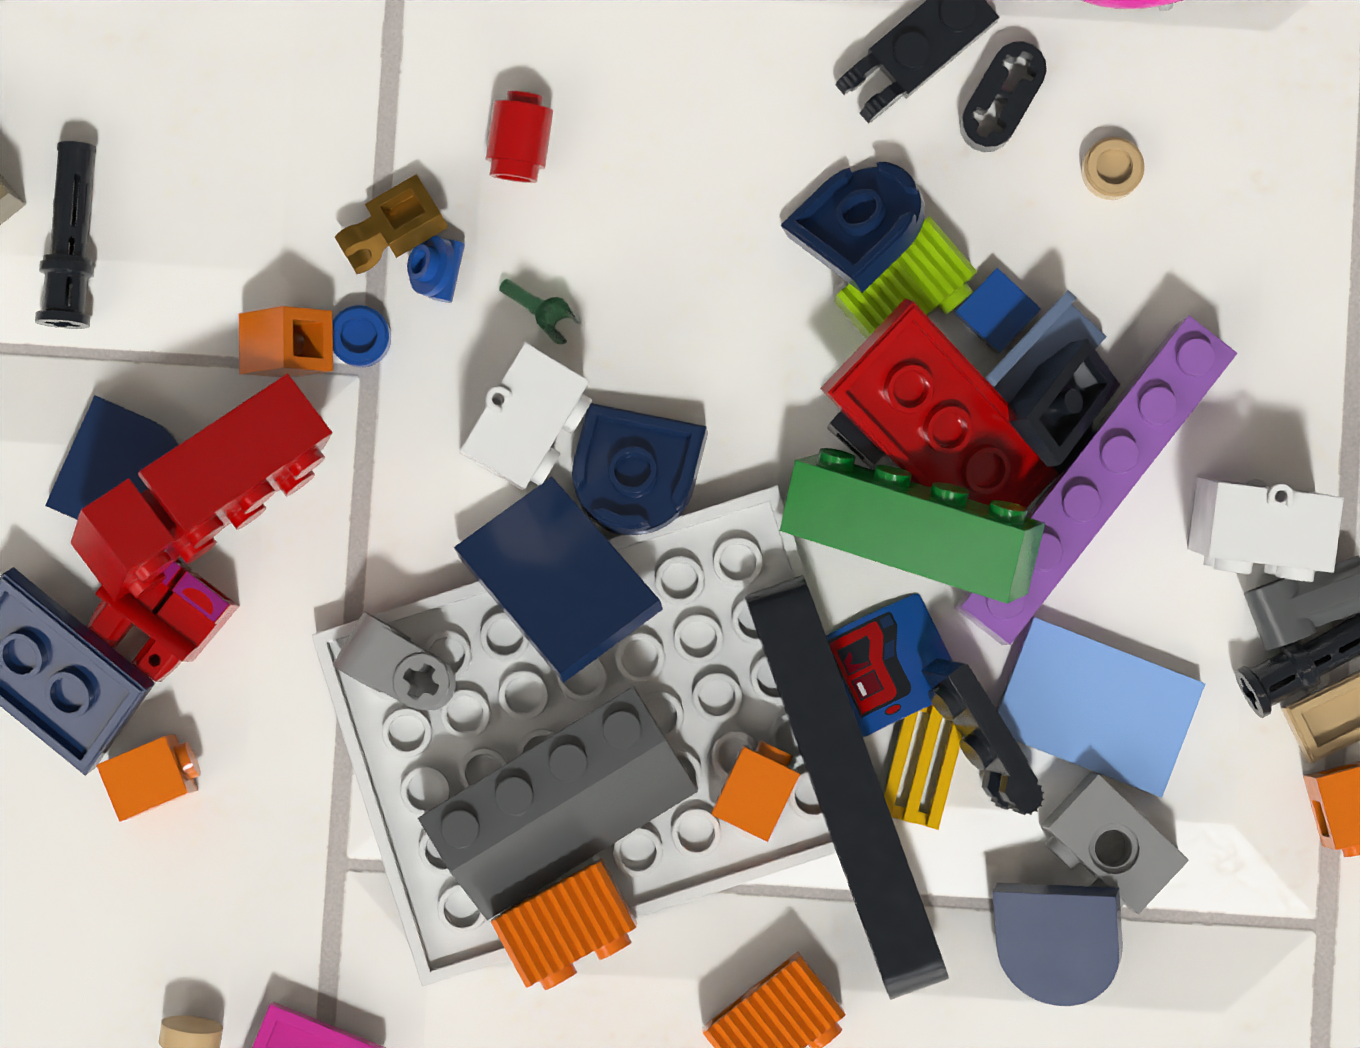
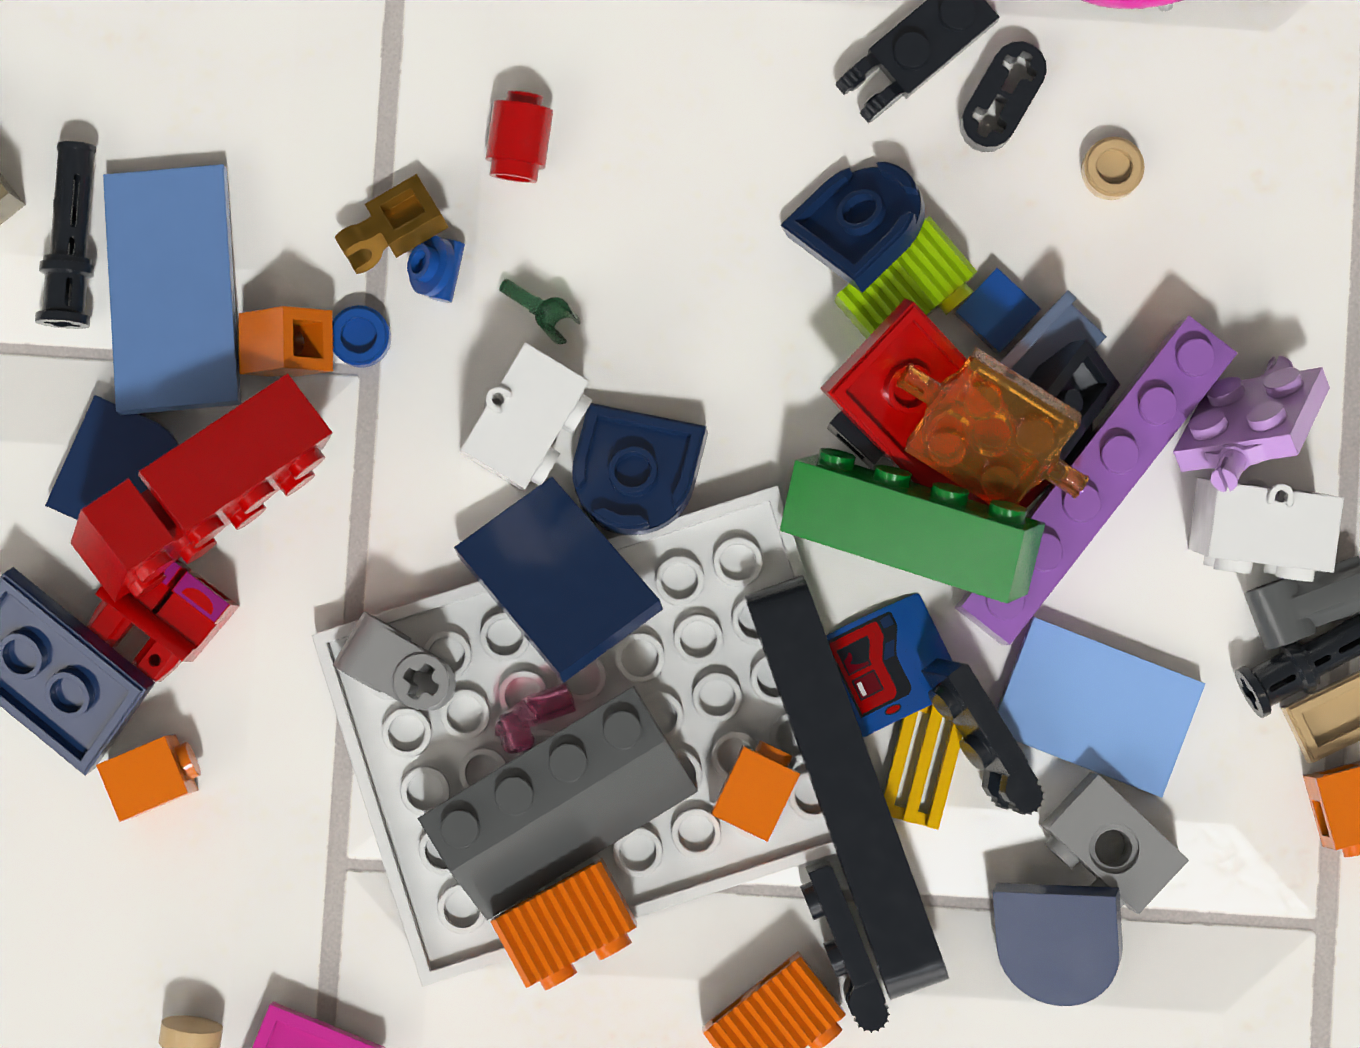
none -> medium blue tile [103,164,241,415]
none -> clear pink arm [495,682,577,754]
none -> black hinge [800,859,890,1033]
none -> clear orange plate [896,347,1089,504]
none -> lavender plate [1173,356,1330,492]

